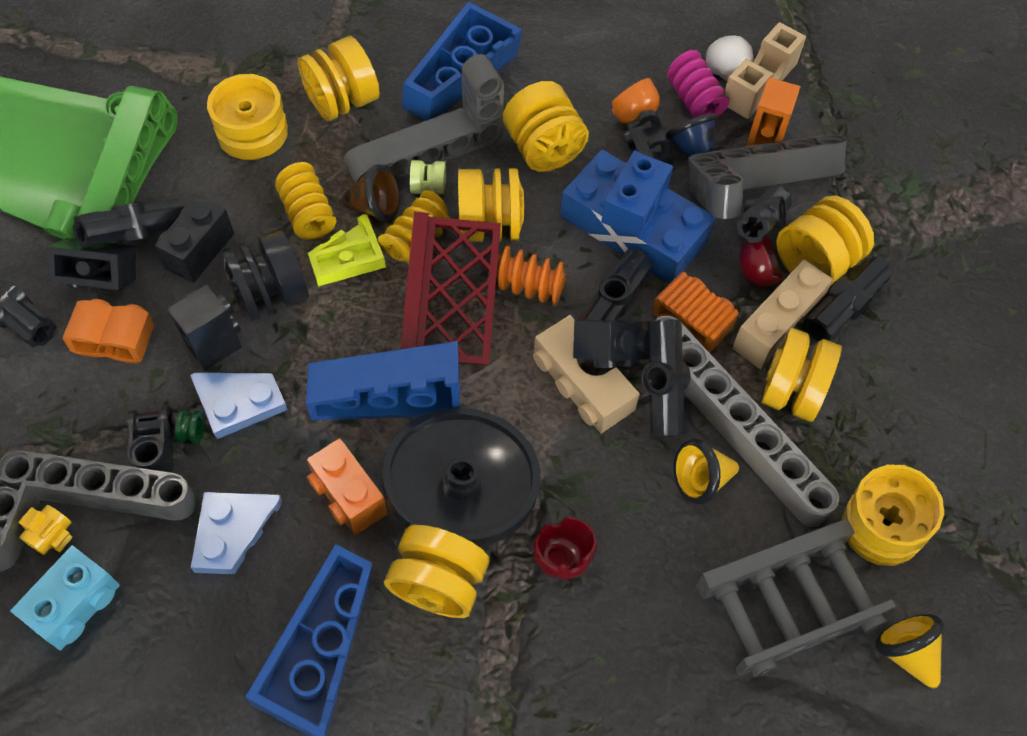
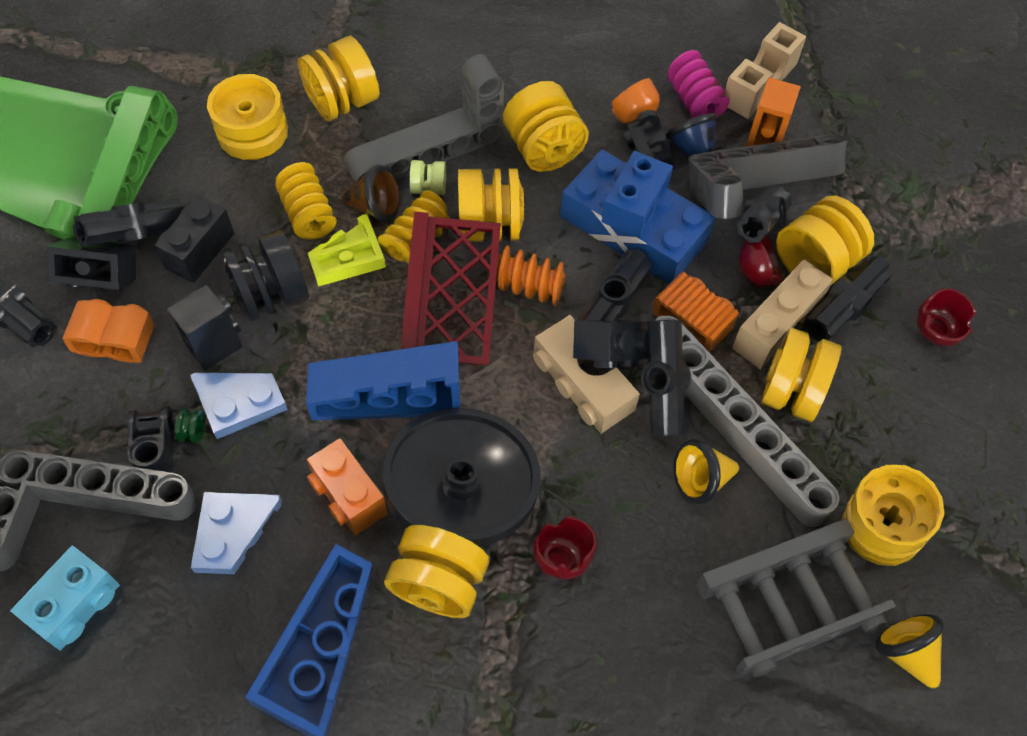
yellow gear [18,505,73,555] -> none
blue wedge [402,1,523,121] -> none
white hair [706,36,754,81] -> none
none -> dark red hair [917,288,976,346]

